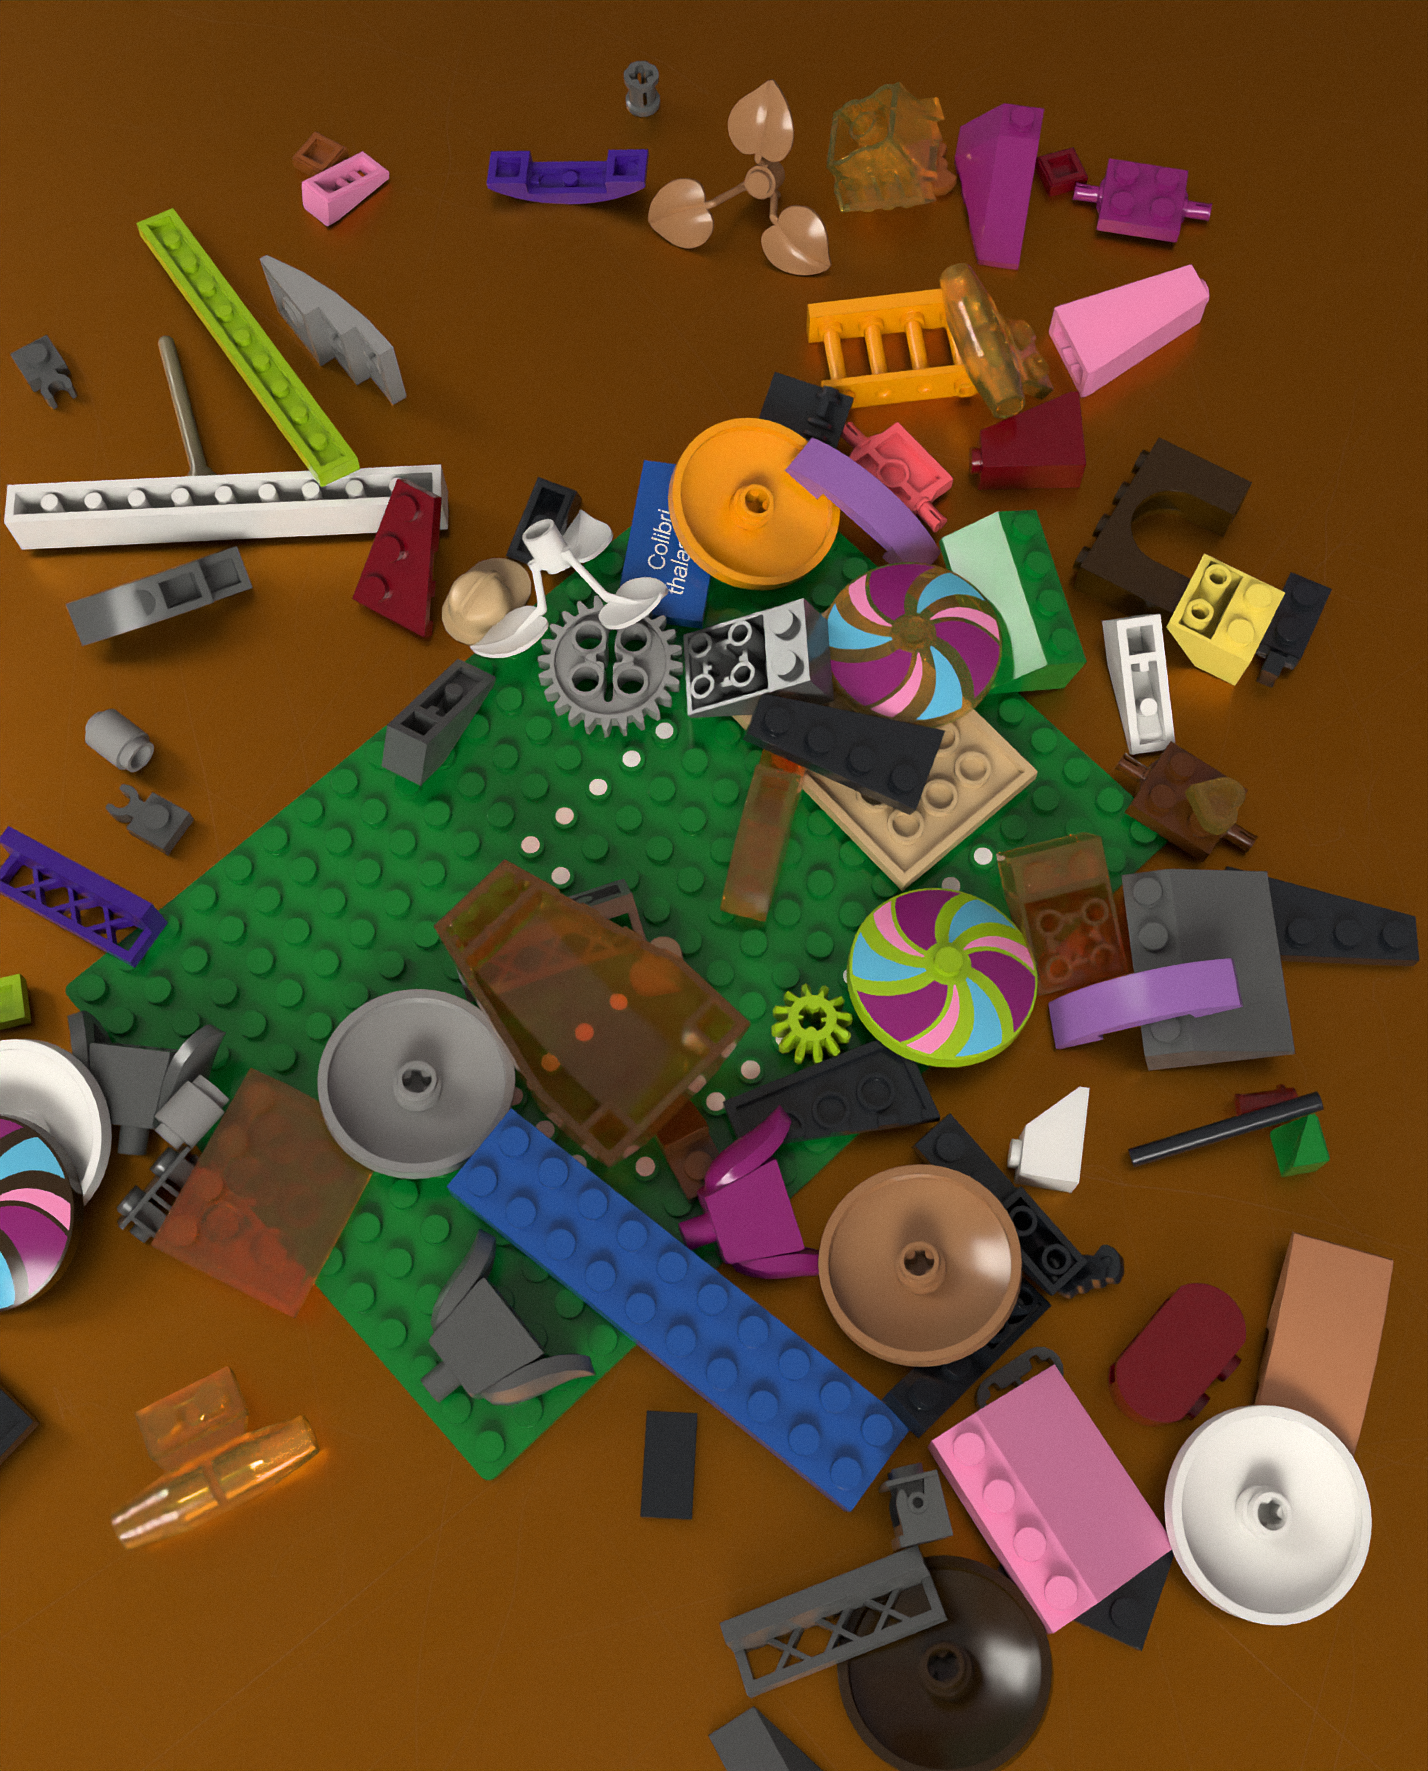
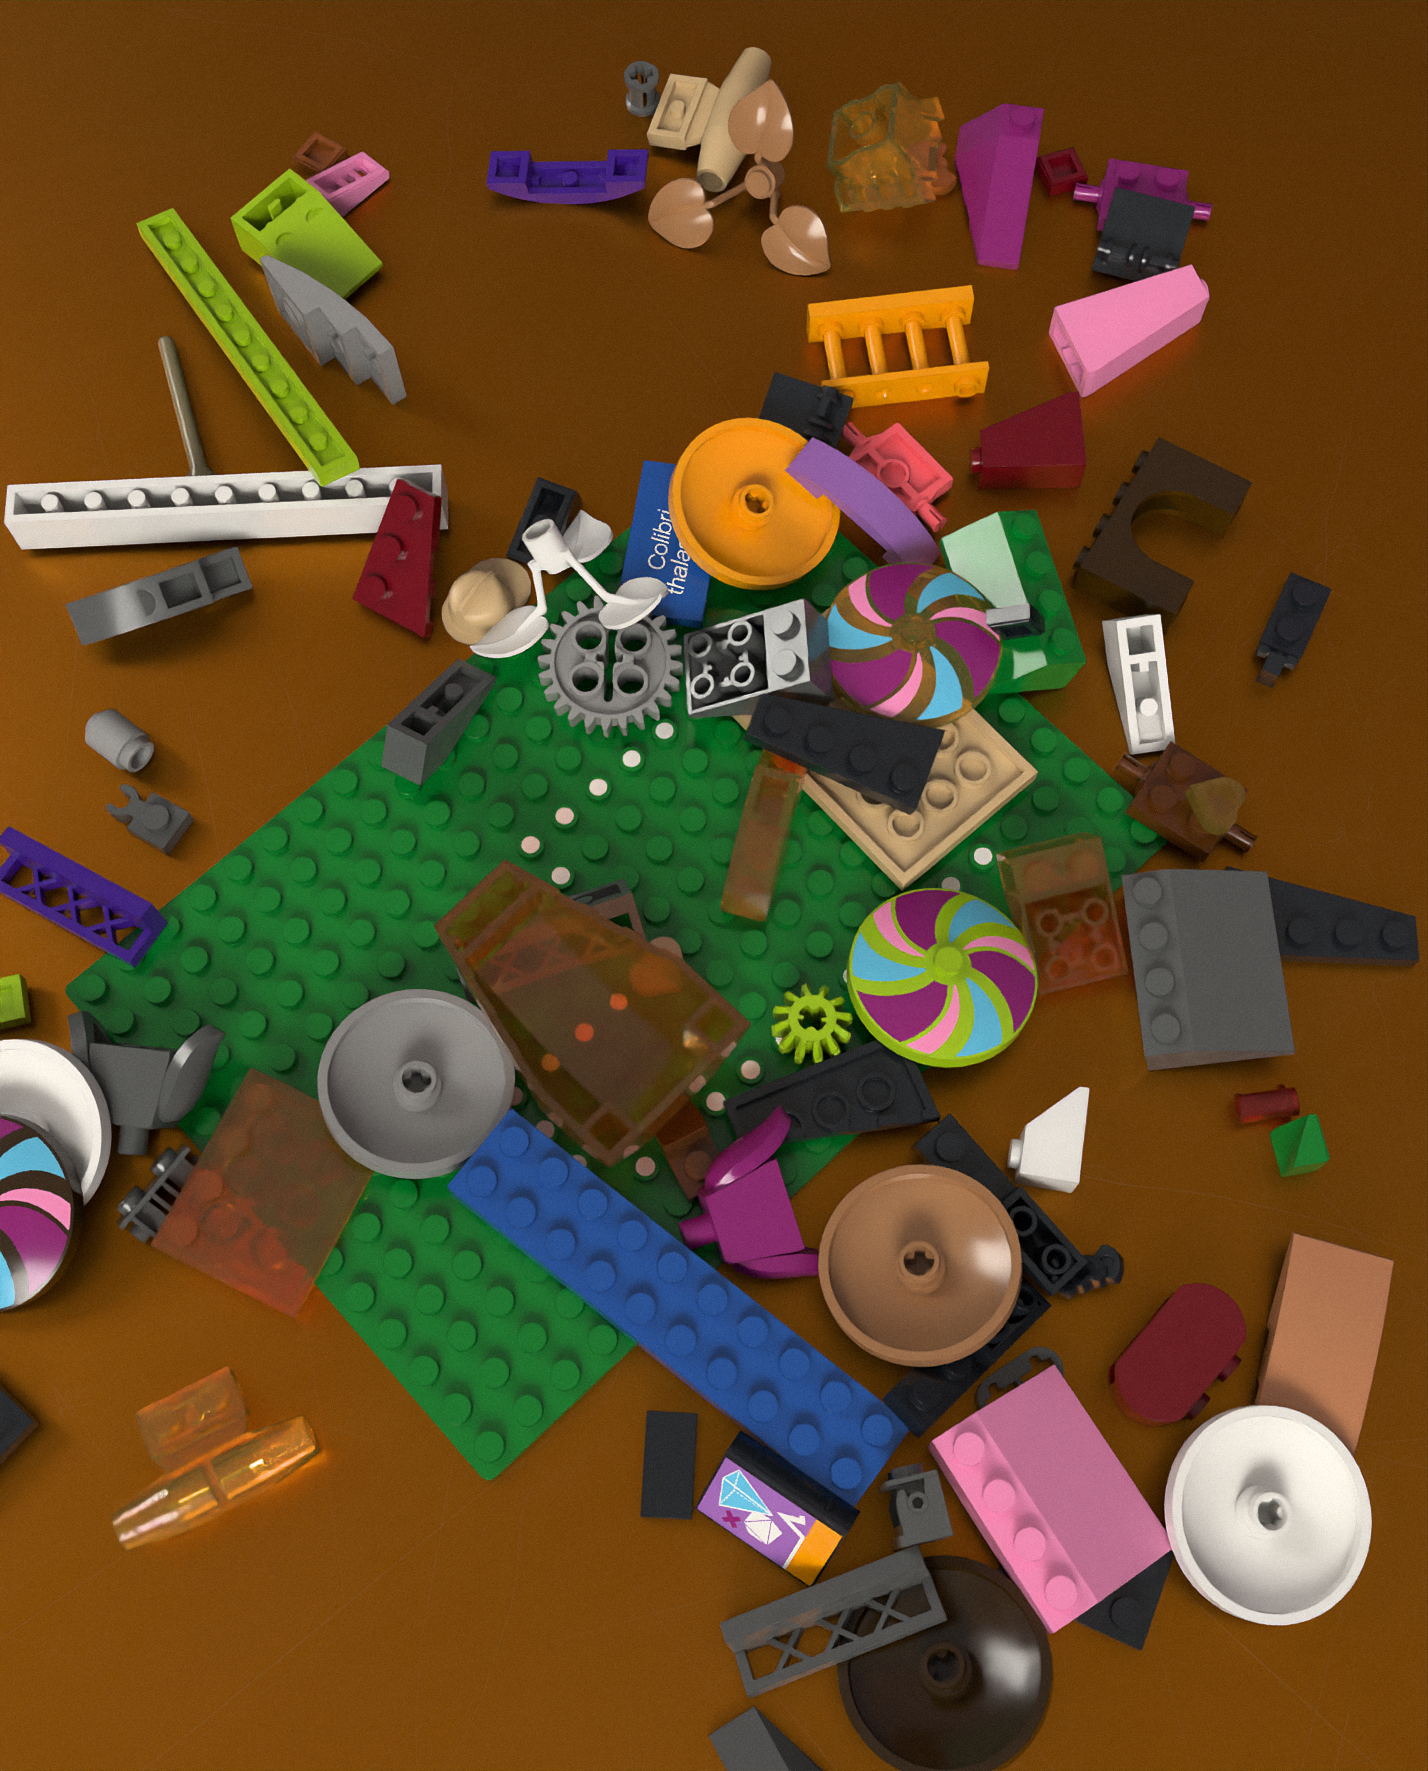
dark grey plate [10,335,77,409] -> none
light grey brick [154,1075,229,1150] -> none
dark grey torso [420,1229,596,1406] -> none
clear yellow plate [939,263,1054,419] -> none
medium lavender slope [1048,958,1243,1050] -> none
black bar [1128,1091,1324,1168] -> none
light yellow slope [1166,554,1285,686] -> none
none -> lime slope [230,168,383,300]
none -> tan plate [647,47,771,192]
none -> piece [695,1430,860,1587]
none -> black tile [986,603,1045,640]
none -> black hinge [1092,187,1195,282]

